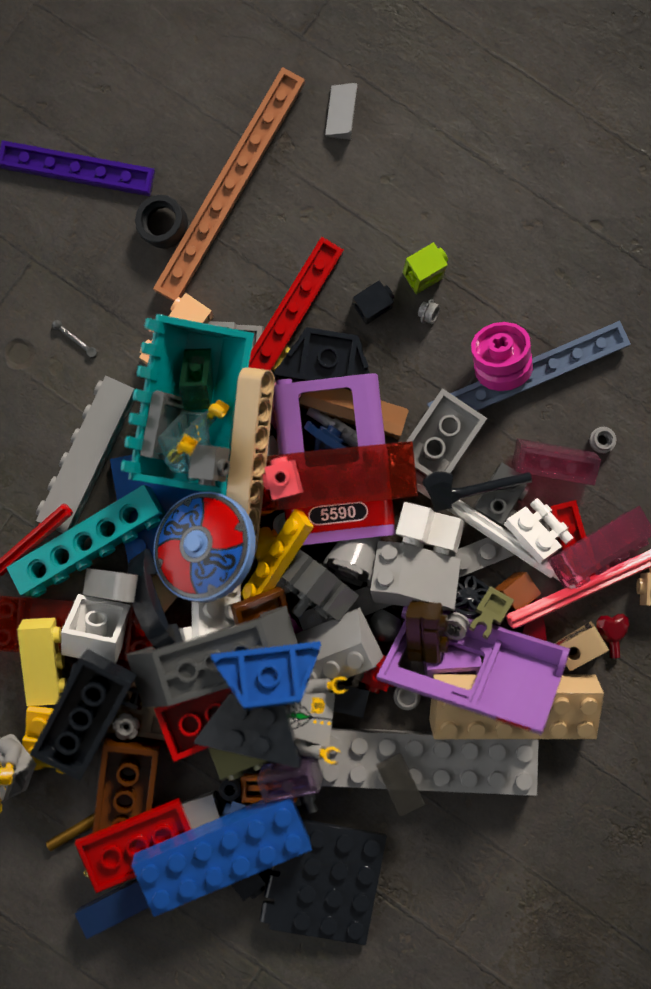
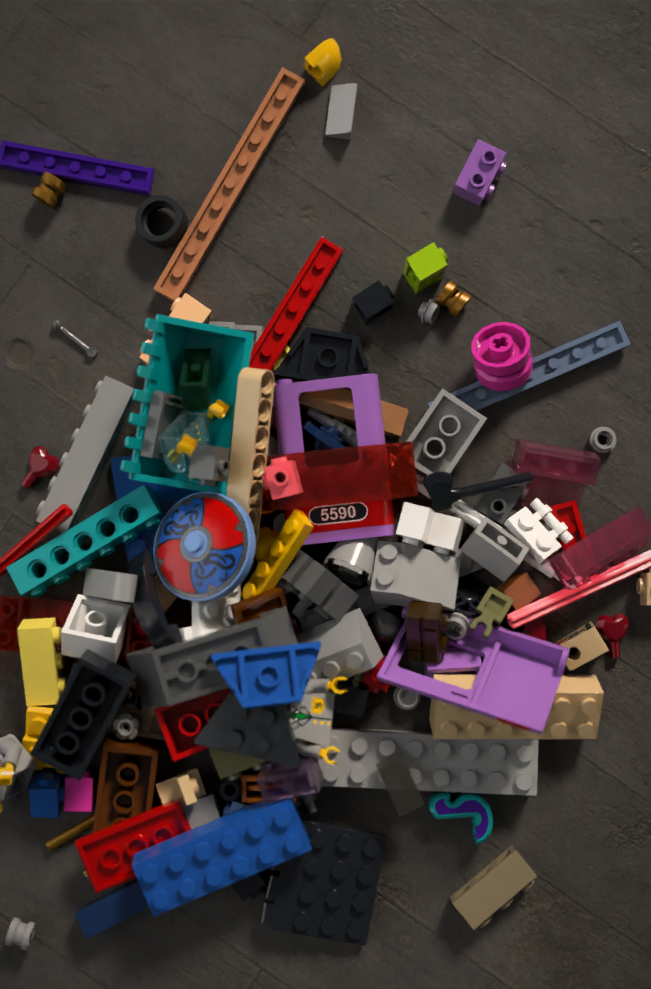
none -> light grey wheel [5,917,36,951]
none -> dark red rock [21,446,60,489]
none -> blue brick [29,772,65,818]
none -> pearl gold wheel [31,171,67,209]
none -> dark pink brick [64,770,98,812]
none -> tan brick [155,768,207,805]
none -> yellow brick [305,38,342,87]
none -> teal animal [428,791,493,844]
none -> pearl gold wheel [435,281,472,317]
none -> dark tan brick [450,845,537,930]
none -> medium lavender brick [452,139,507,206]
none -> light grey brick [460,516,530,582]

